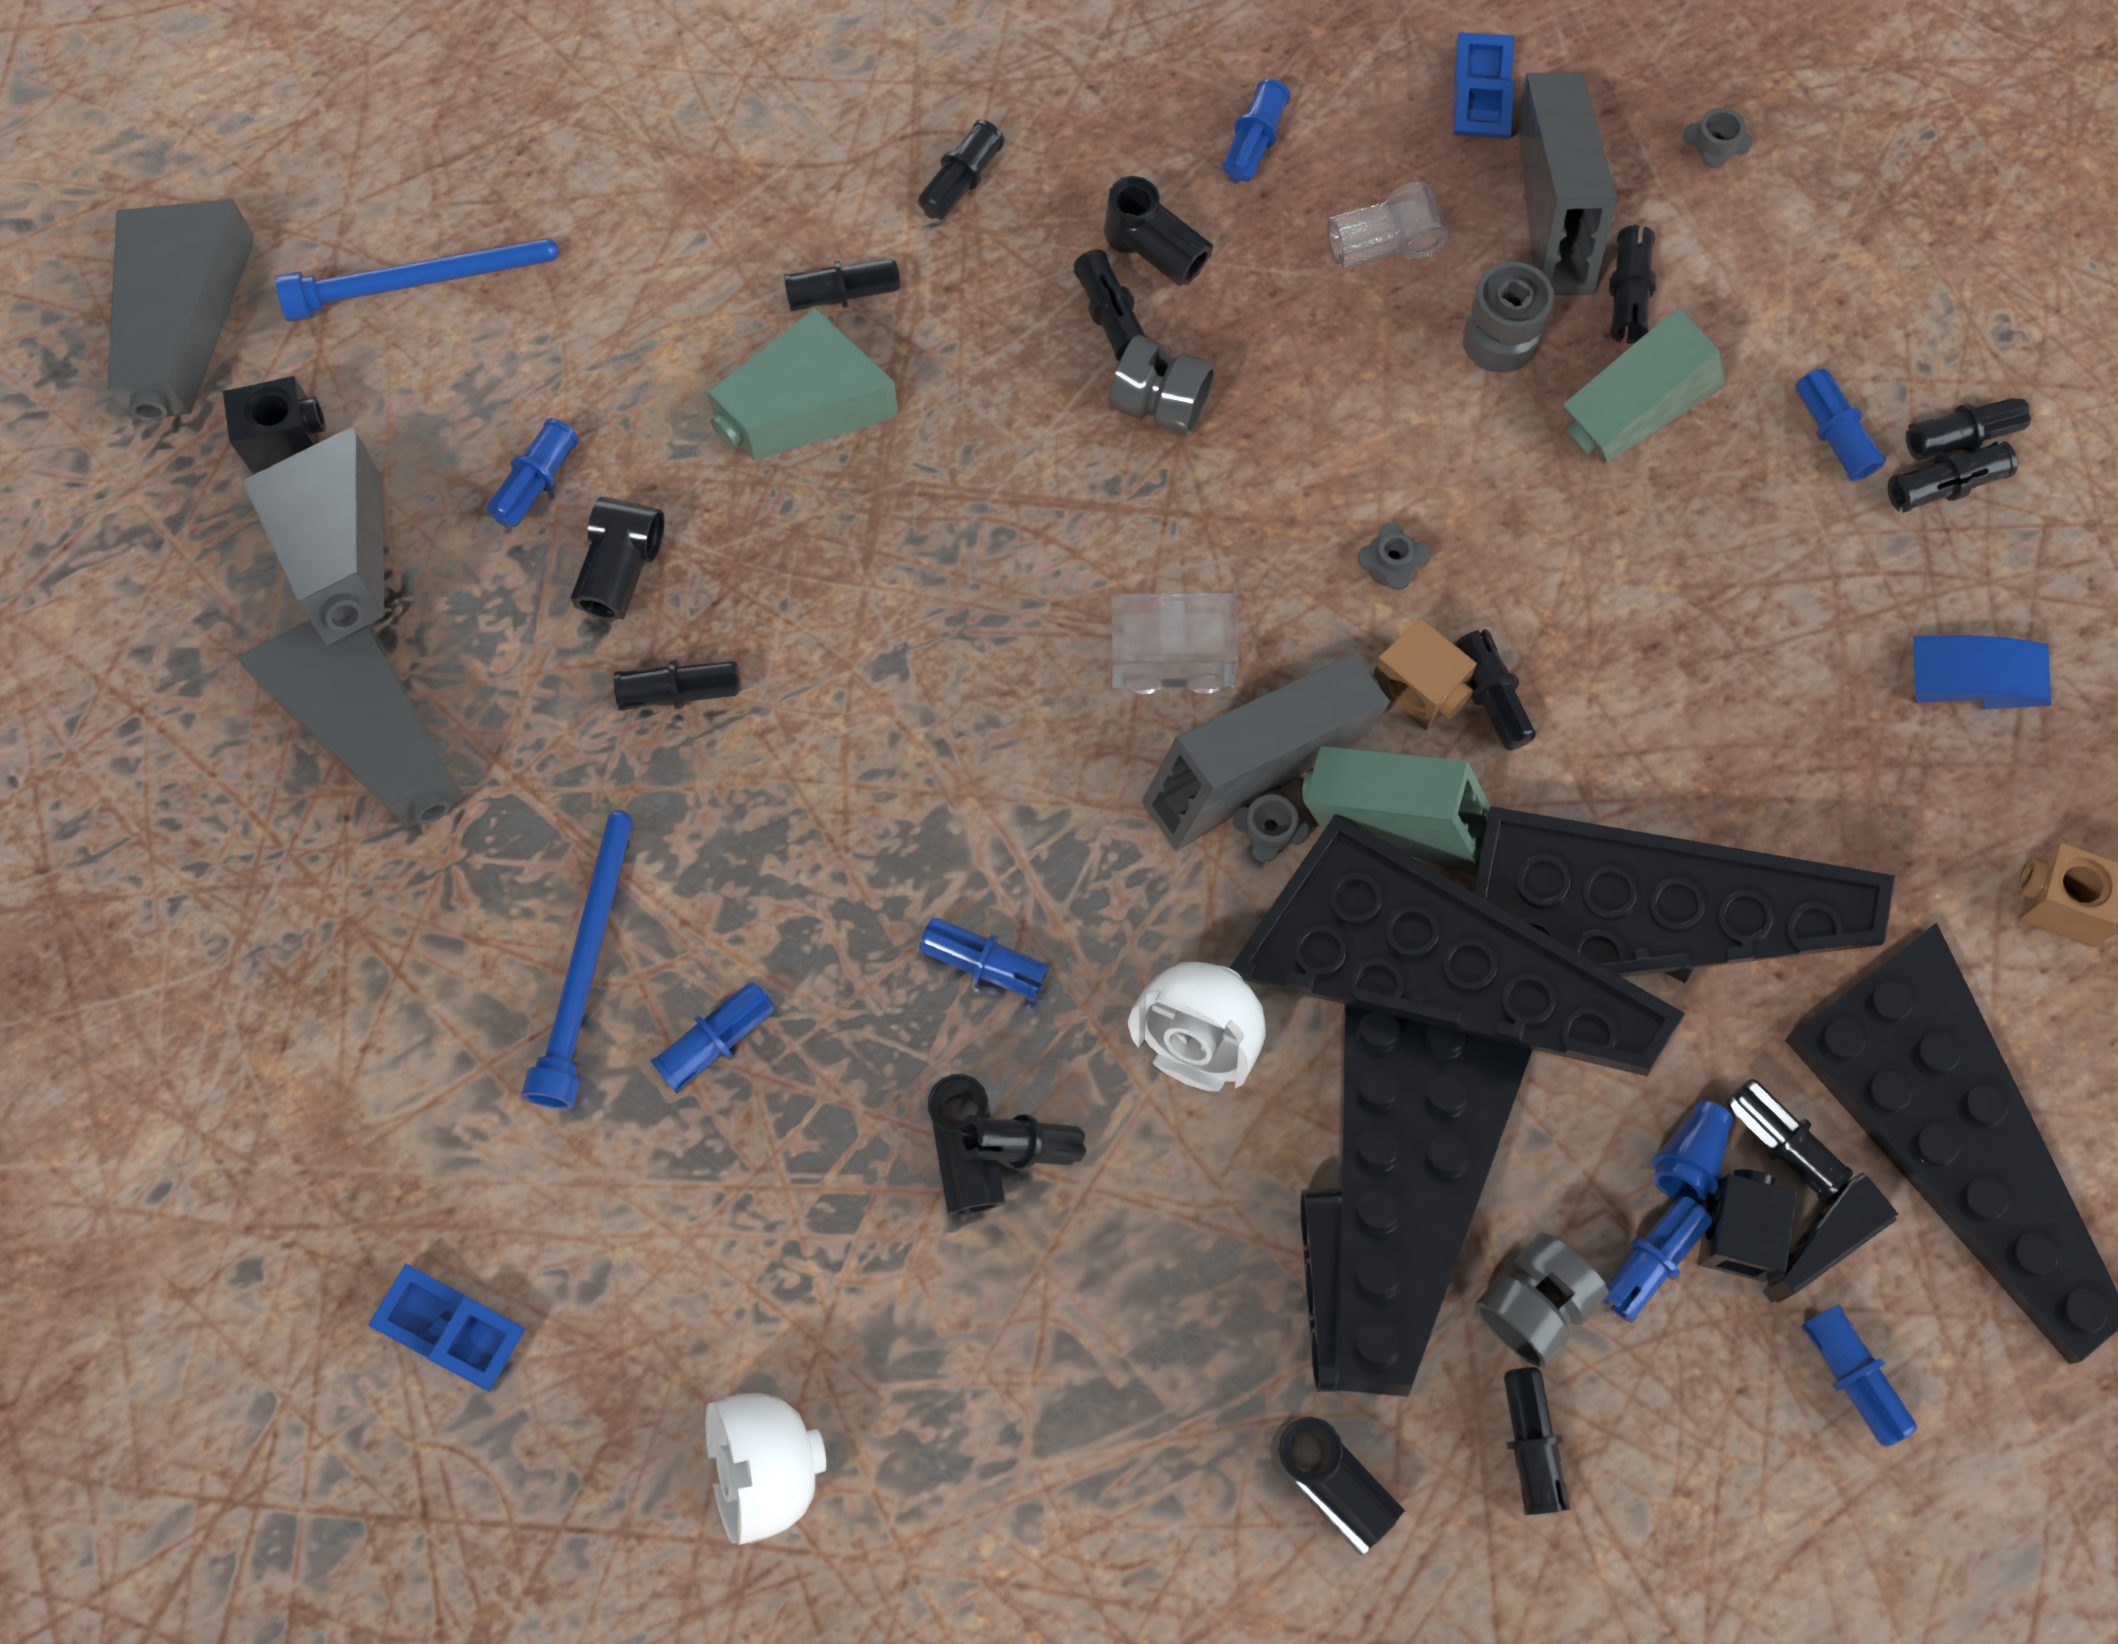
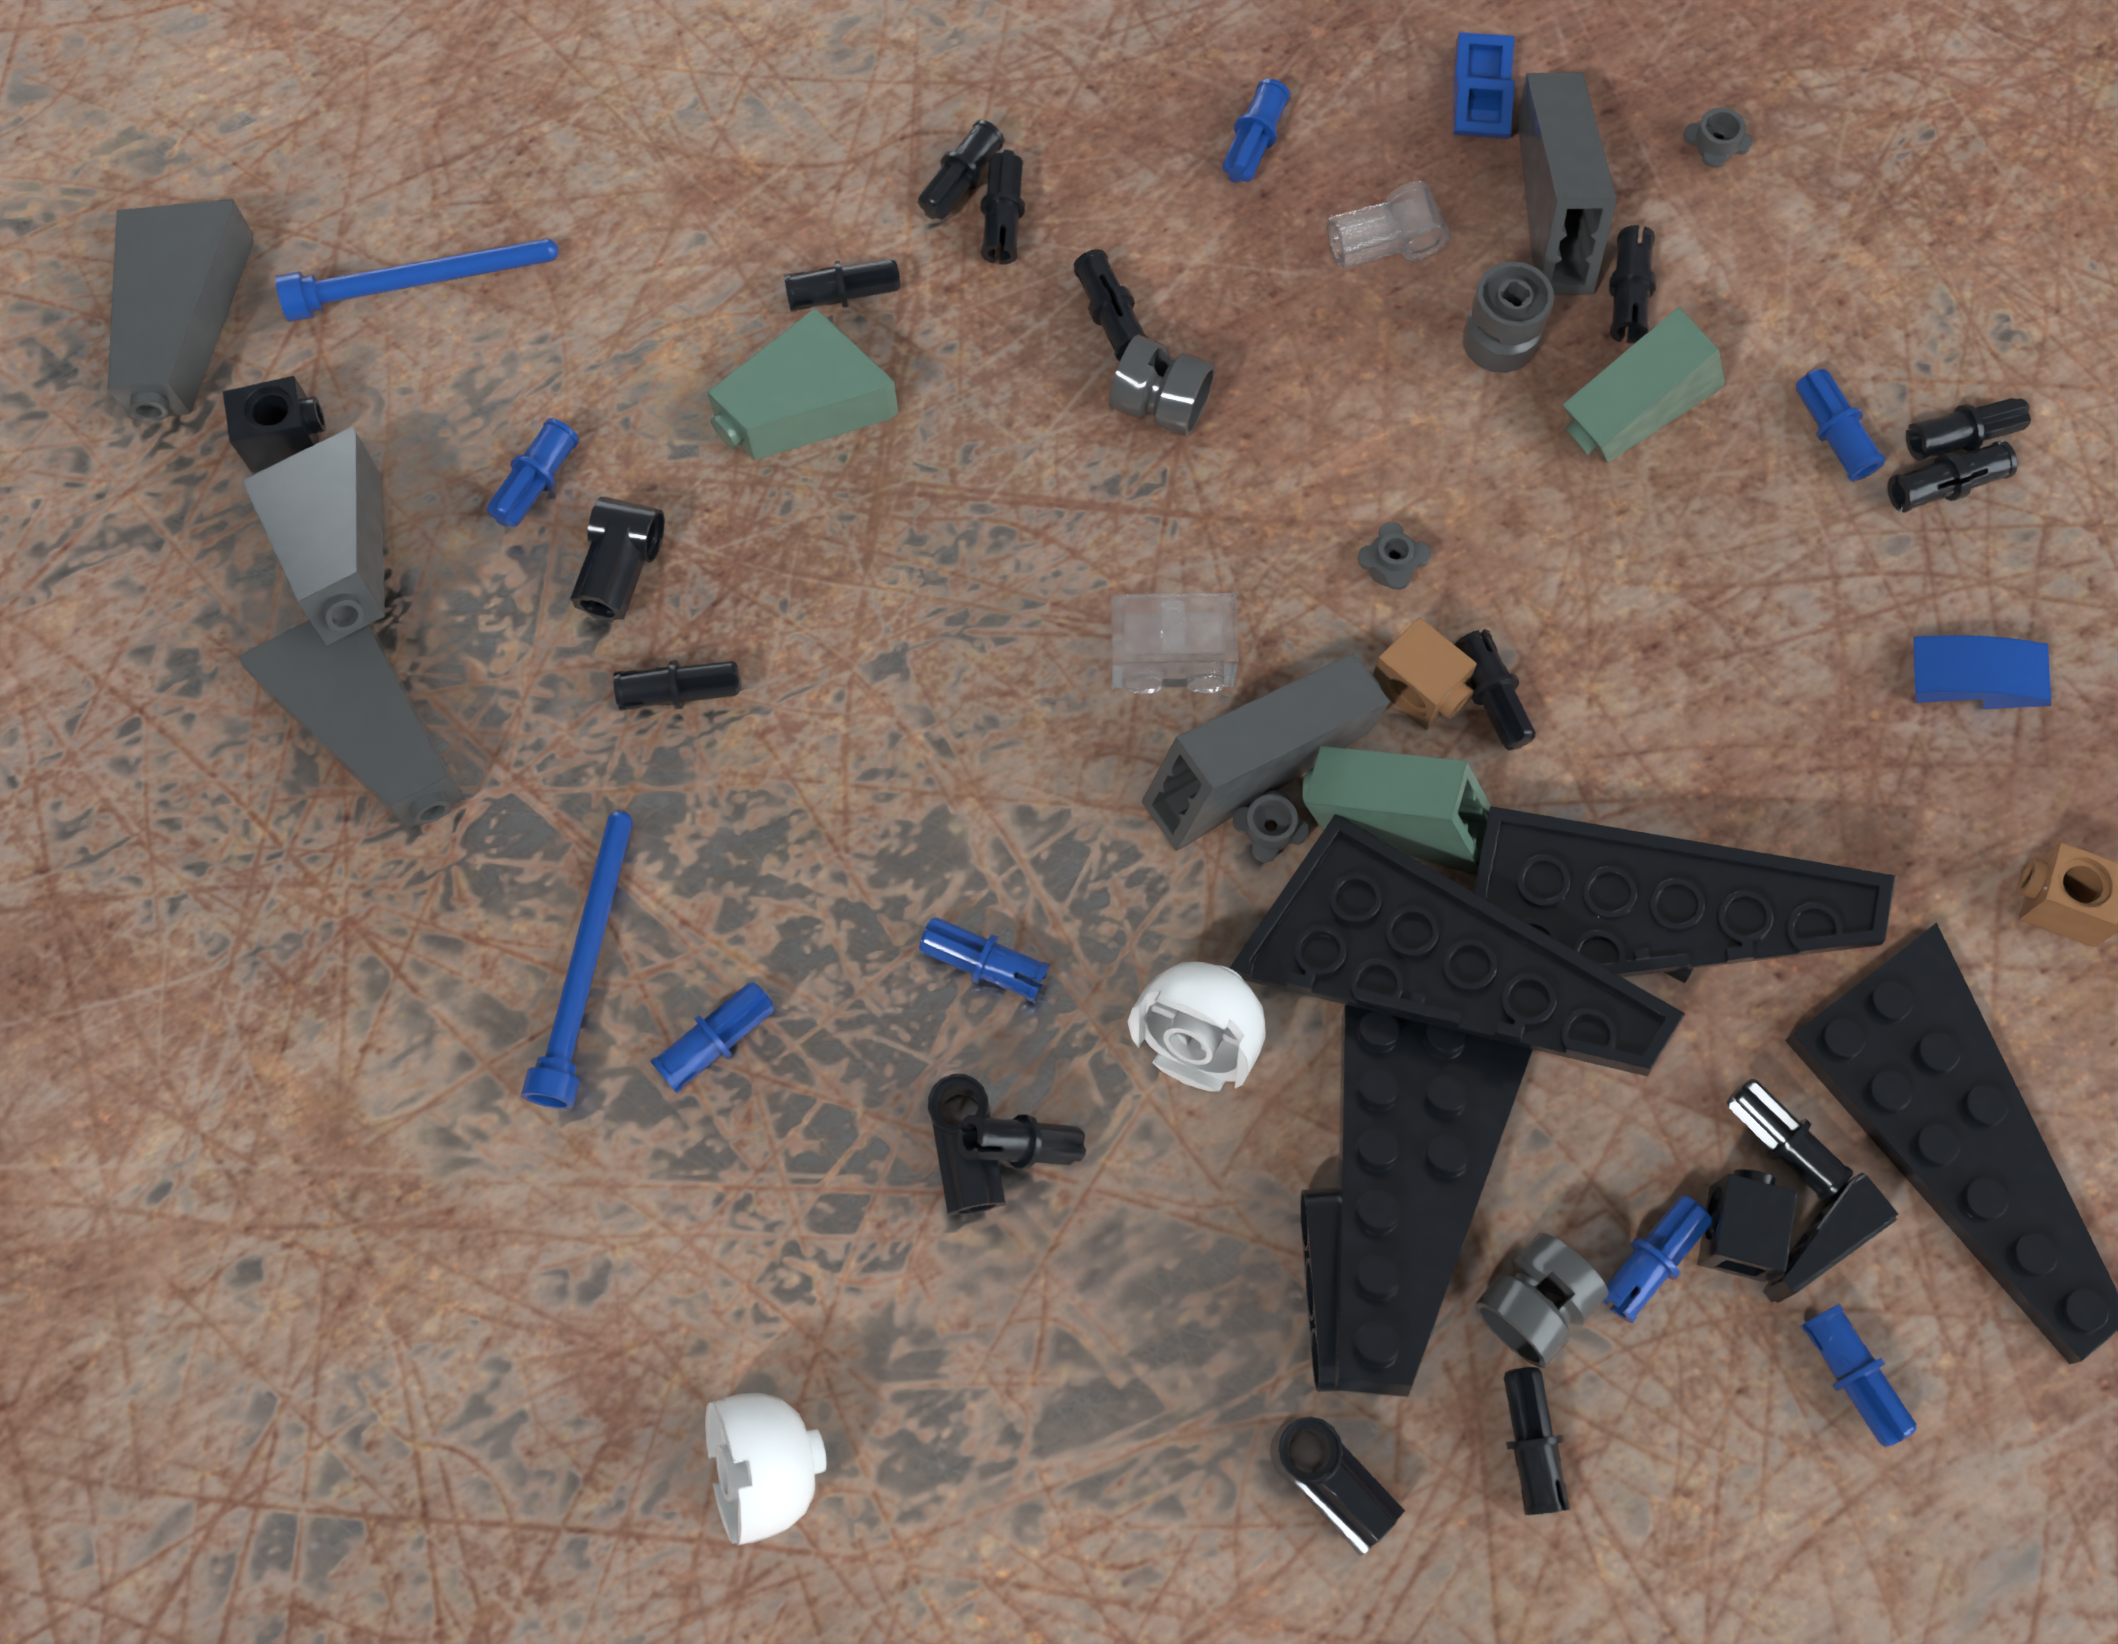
blue slope [368,1263,526,1392] -> none
black piece [1104,176,1213,287] -> none
blue cone [1652,1100,1734,1204] -> none
none -> black axle [980,149,1025,265]

